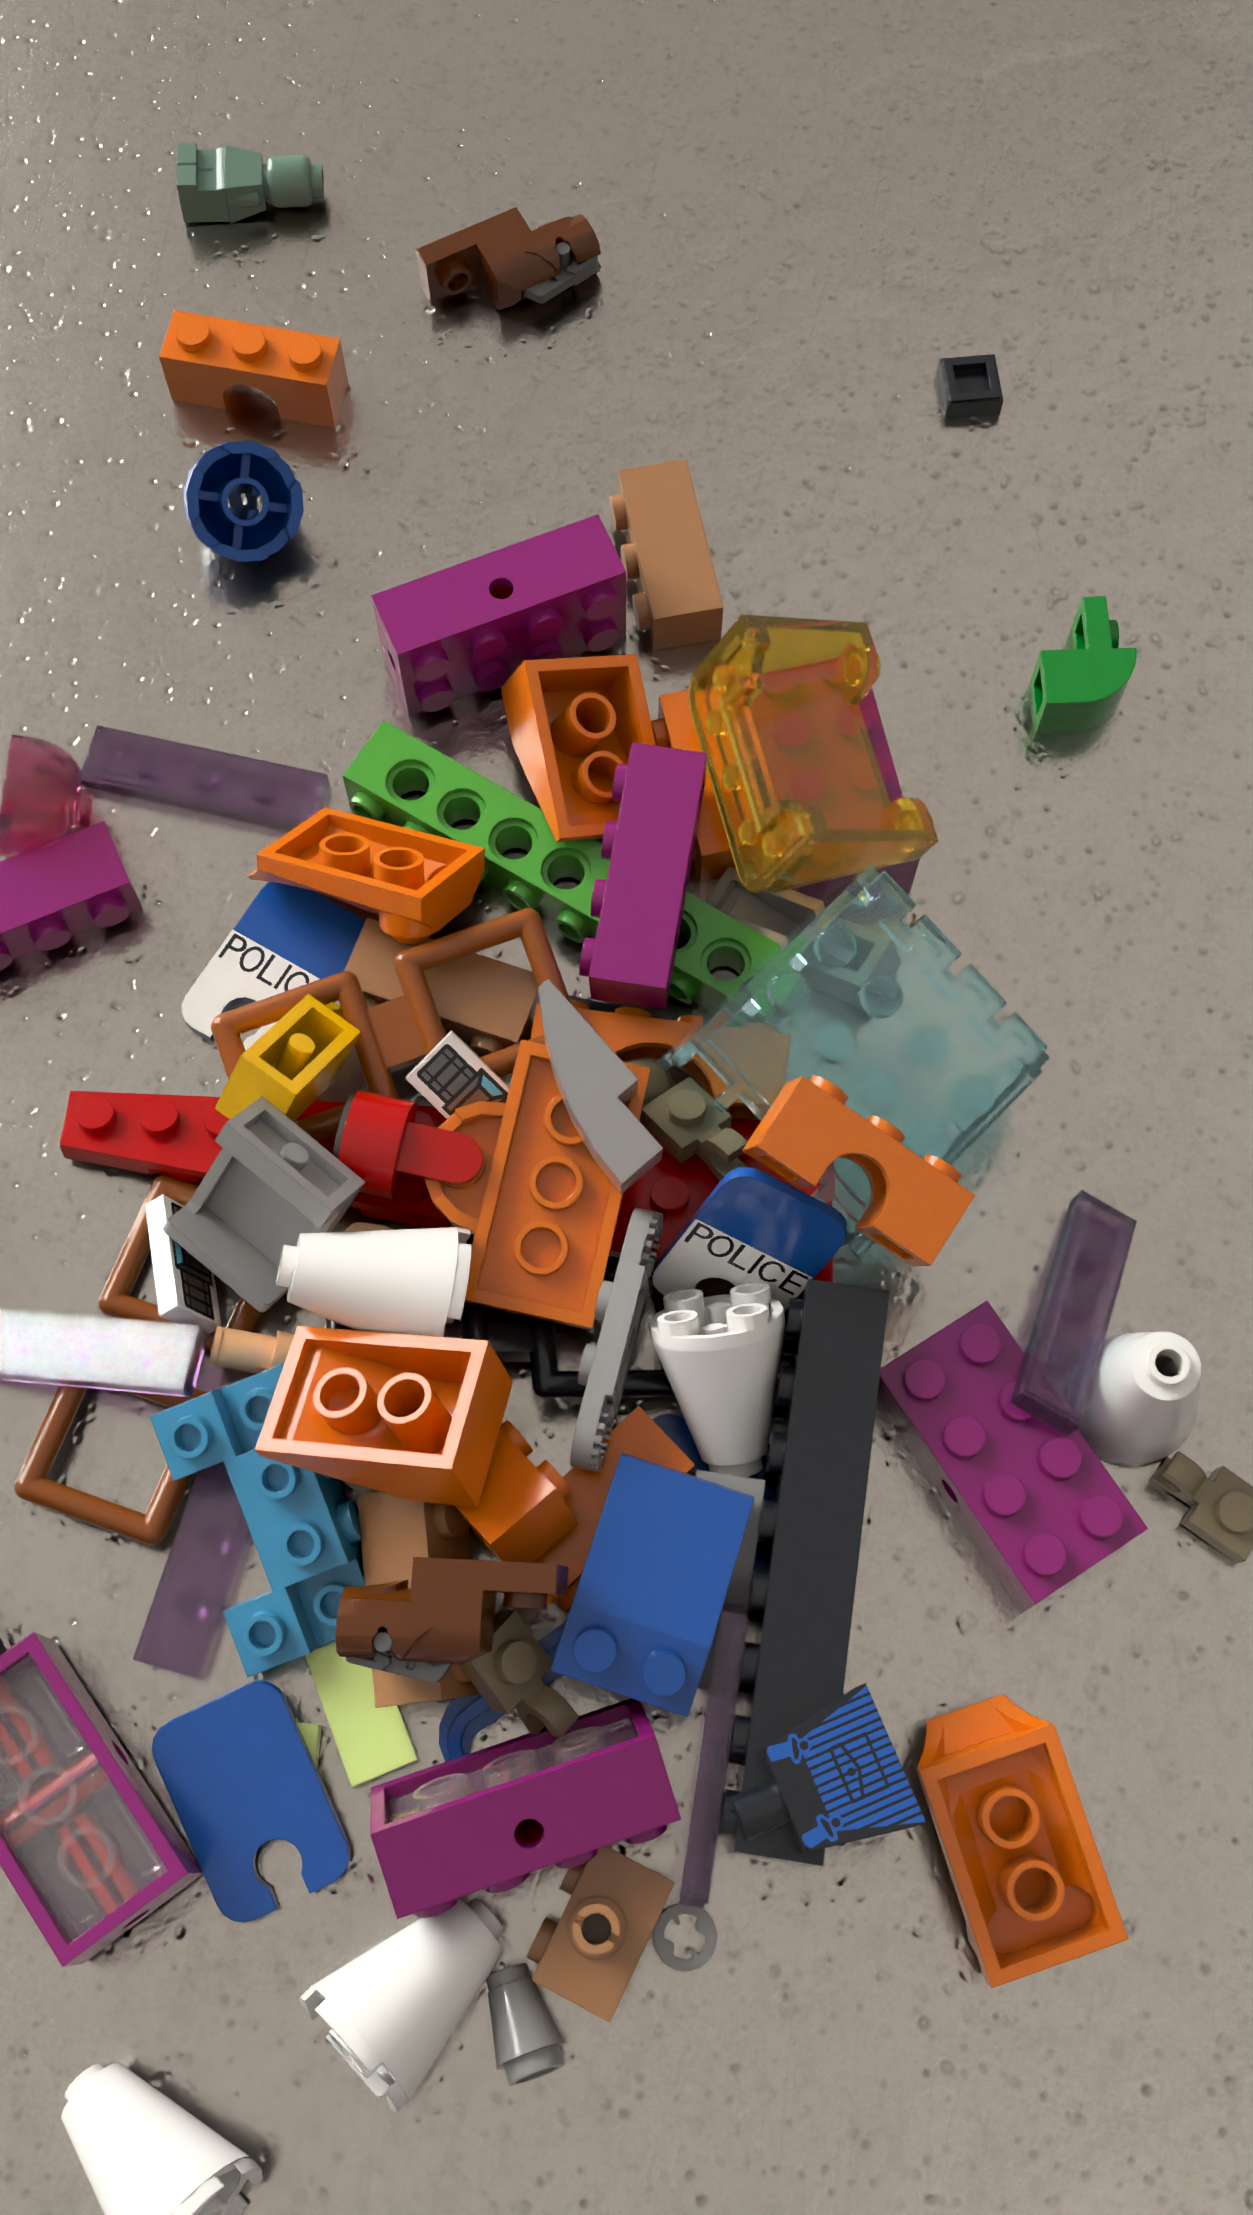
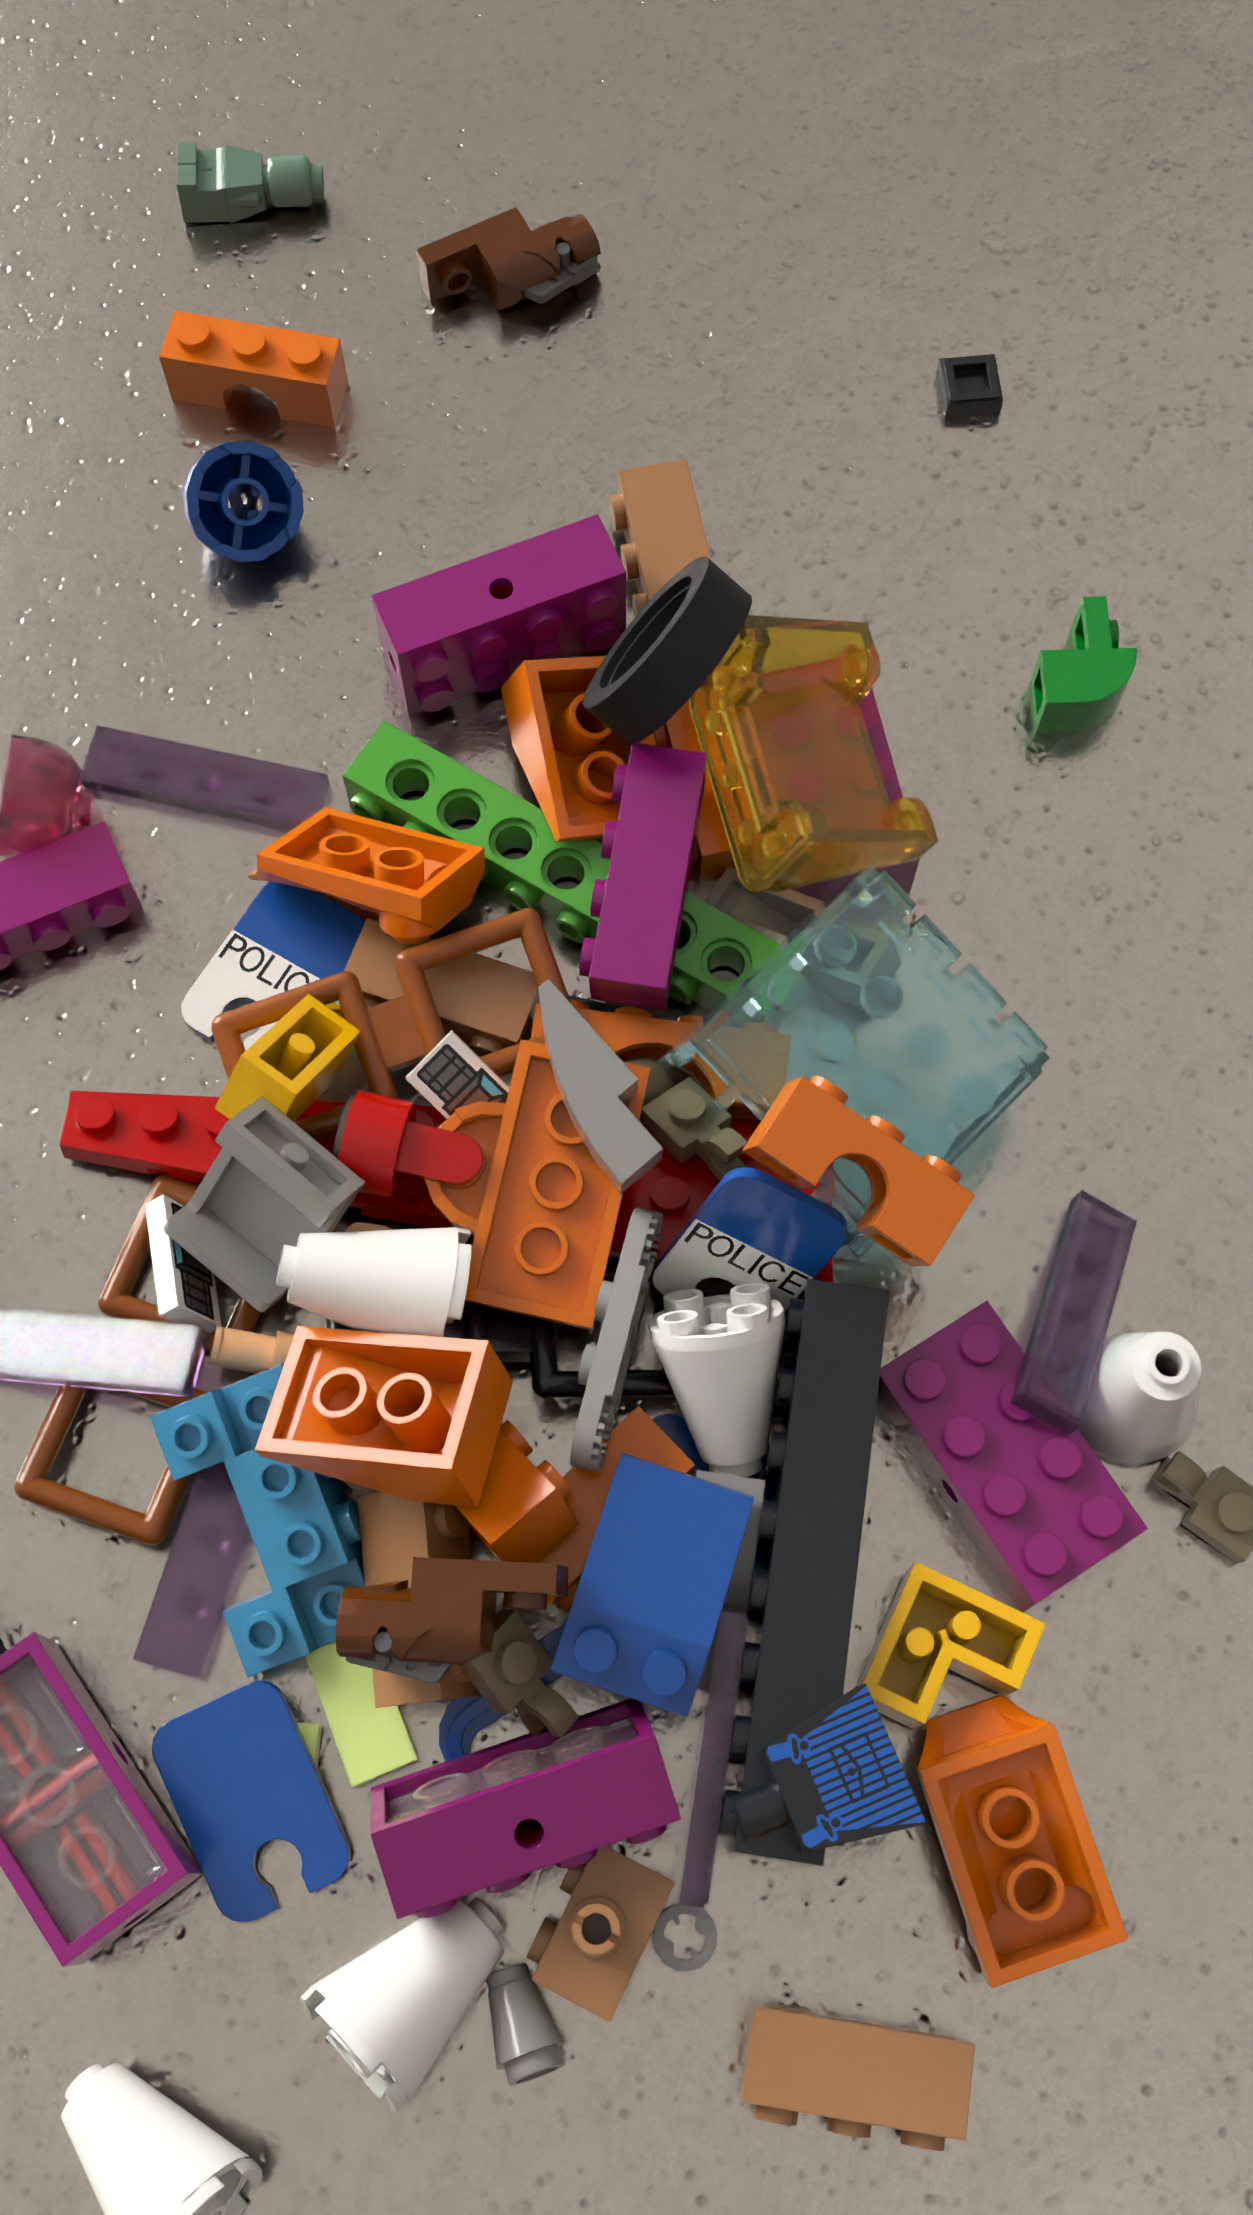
none -> black tyre [583,556,752,744]
none -> medium nougat brick [739,2002,975,2151]
none -> yellow brick [856,1562,1046,1729]

